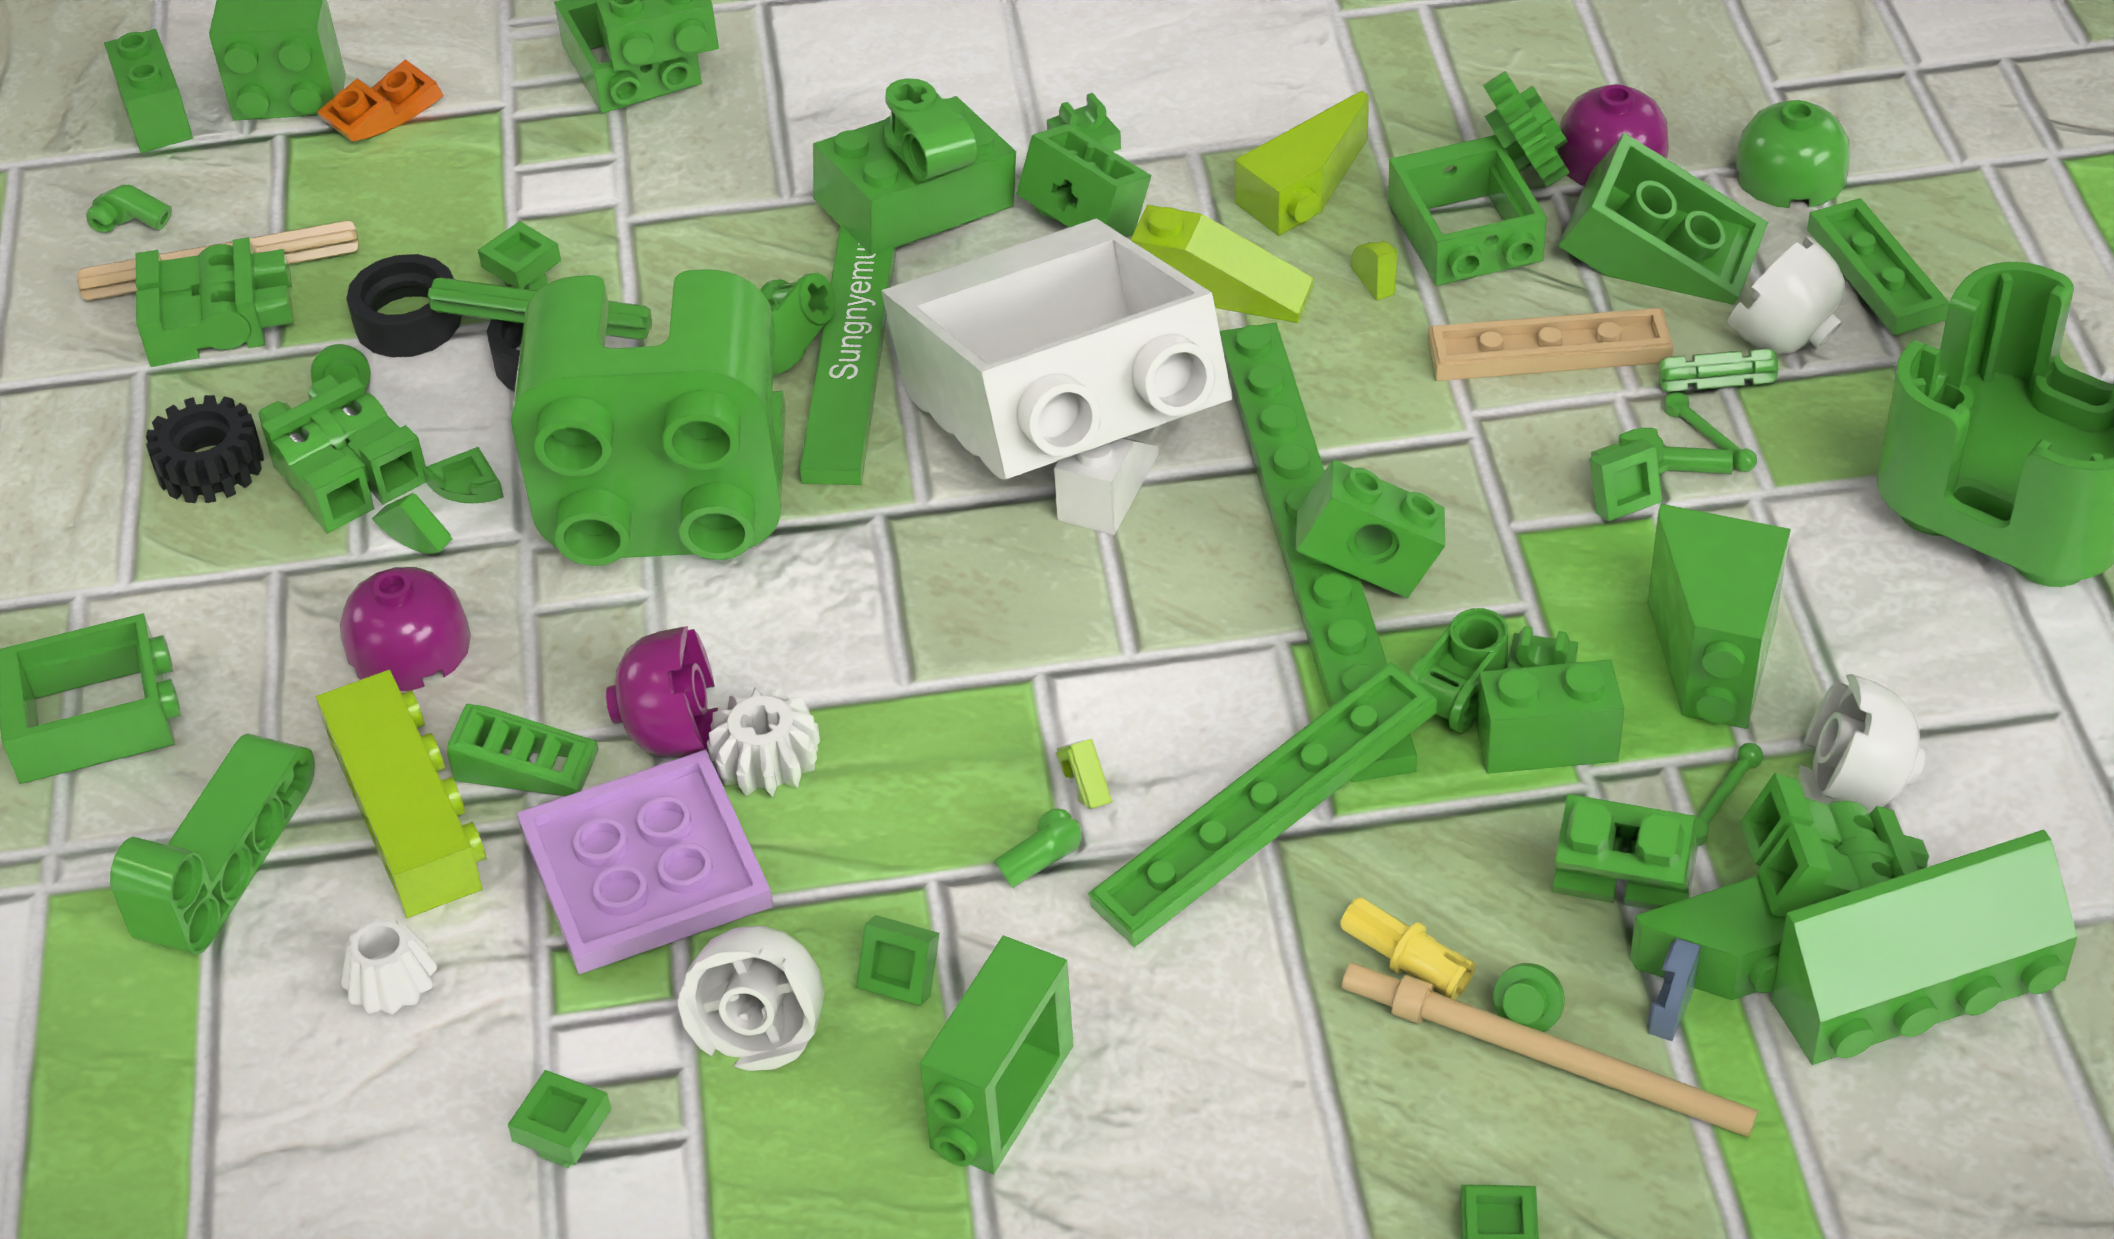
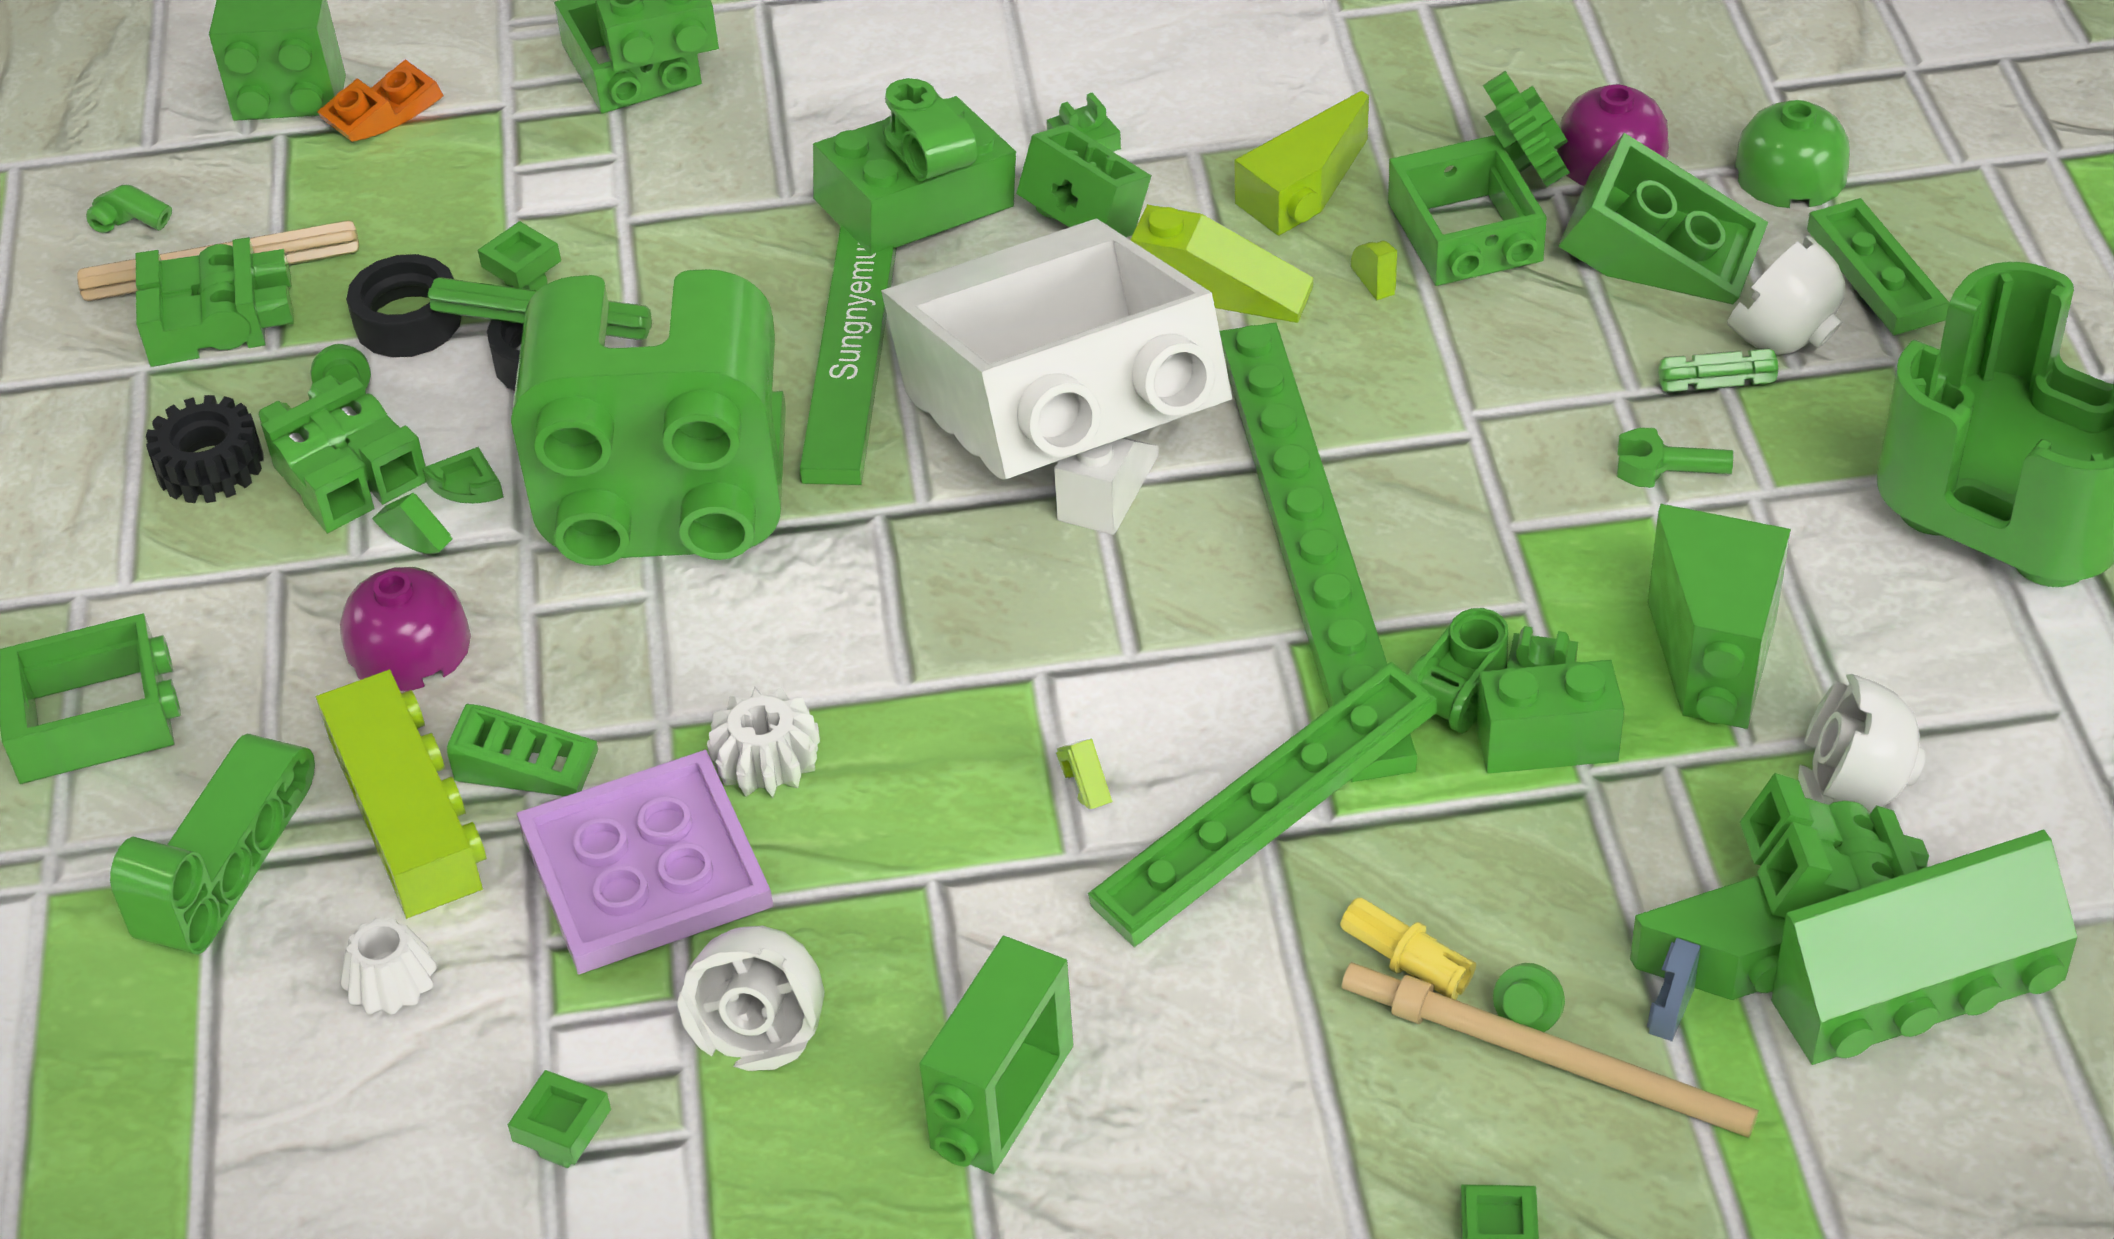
bright green brick [104,29,193,153] -> none
magenta cylinder [606,626,718,758] -> none
bright green piece [761,273,836,375] -> none
bright green tile [856,915,940,1006] -> none
bright green arm [995,808,1082,888] -> none
bright green brick [1296,459,1445,598] -> none
tan tile [1428,308,1673,381] -> none
bright green hips [1552,794,1698,910] -> none
bright green tile [1589,439,1662,522] -> none
bright green hinge [1664,393,1757,472] -> none
bright green hinge [1694,743,1764,847] -> none

